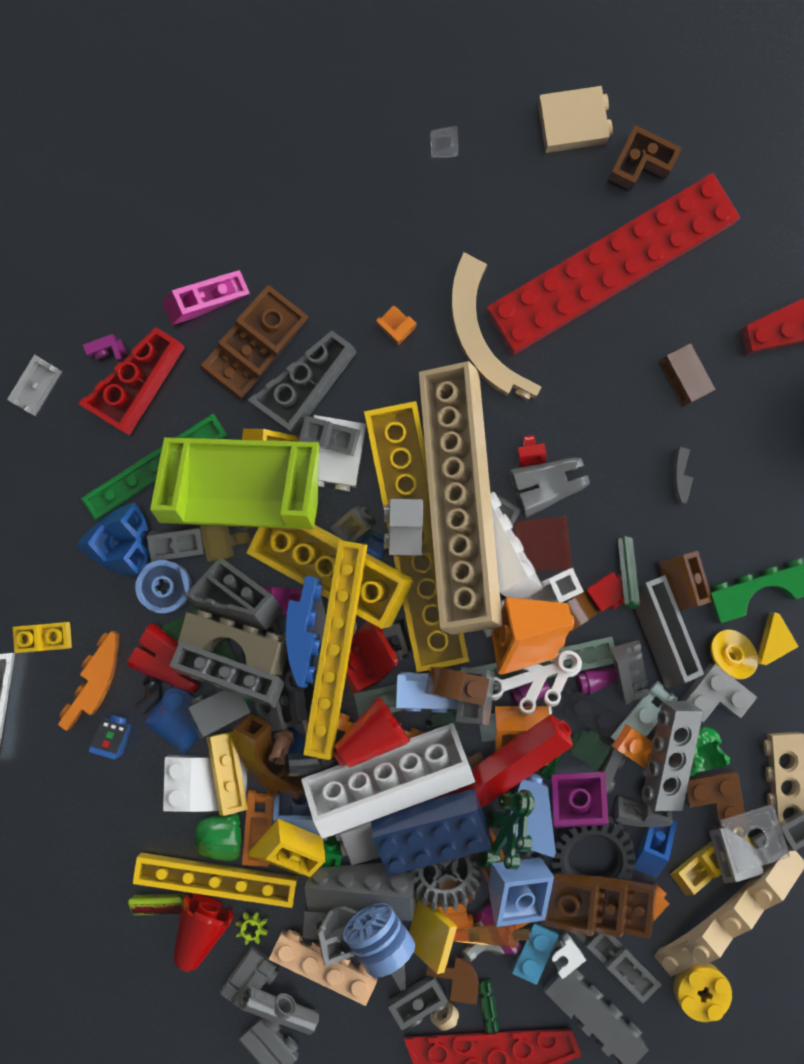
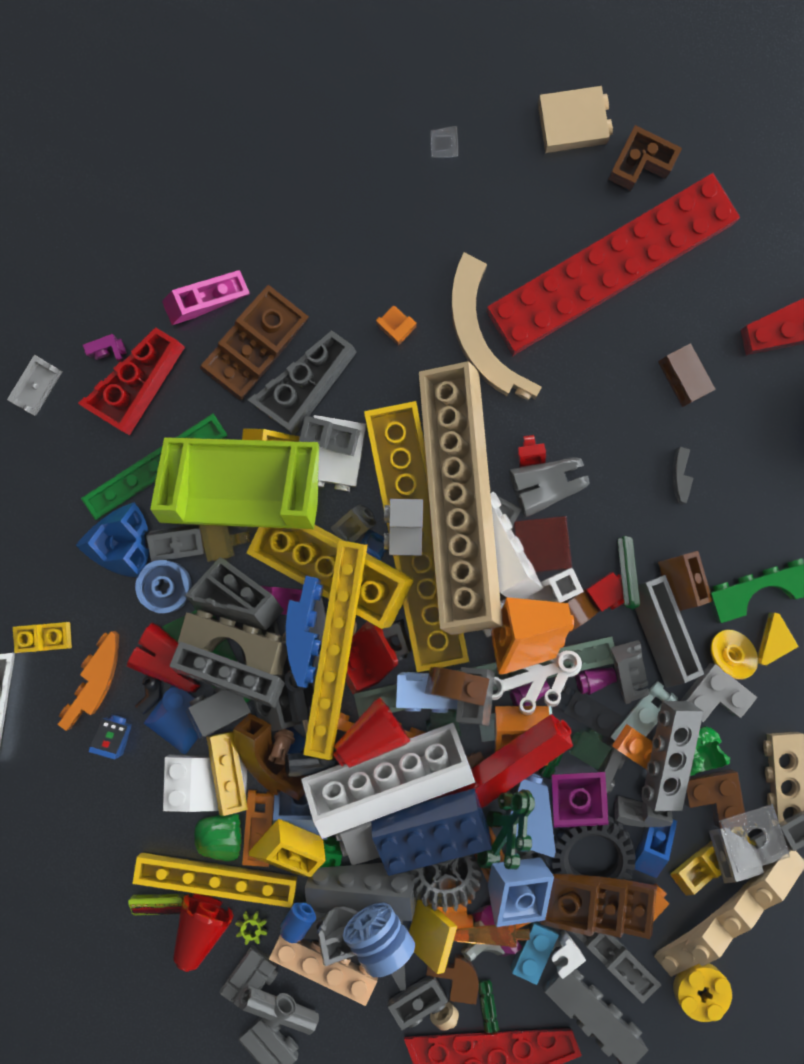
none -> blue brick [280,903,316,943]

